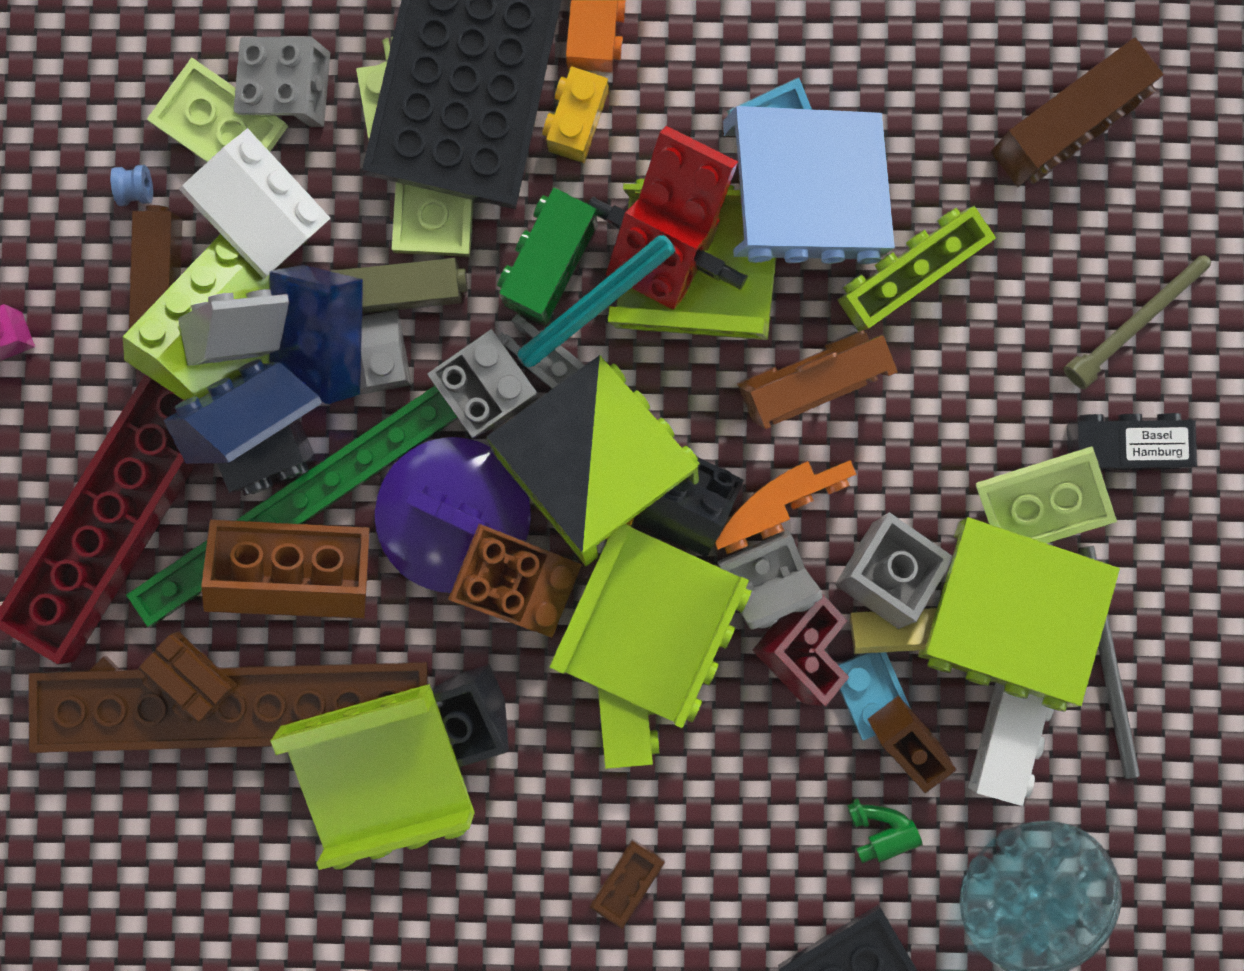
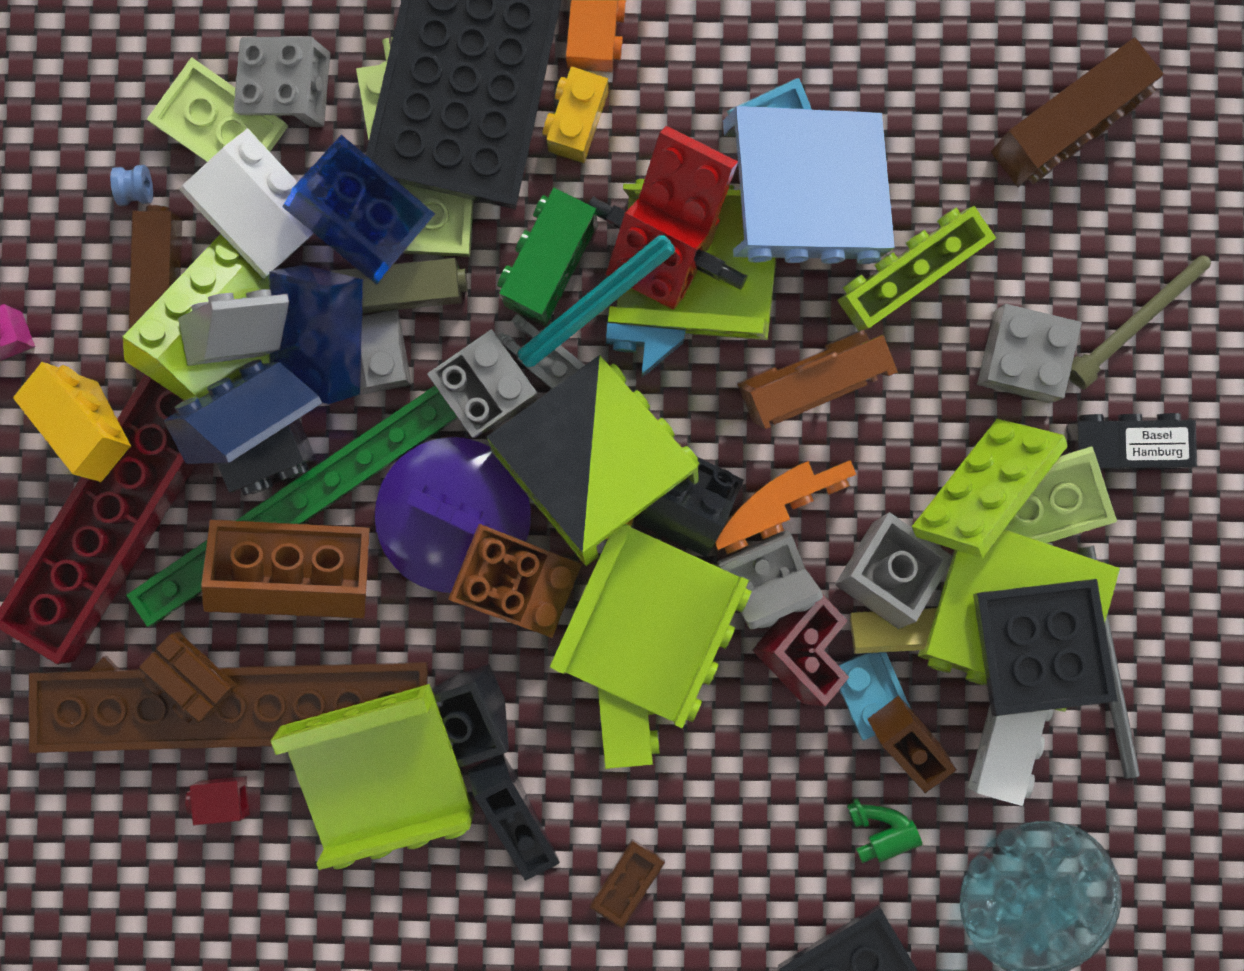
none -> yellow wedge [13,362,131,482]
none -> dark red brick [185,776,250,826]
none -> clear blue brick [282,135,435,285]
none -> black slope [468,754,560,881]
none -> dark azure slope [606,323,685,377]
none -> lime plate [911,419,1068,558]
none -> black plate [973,579,1118,716]
none -> light grey brick [977,304,1082,403]

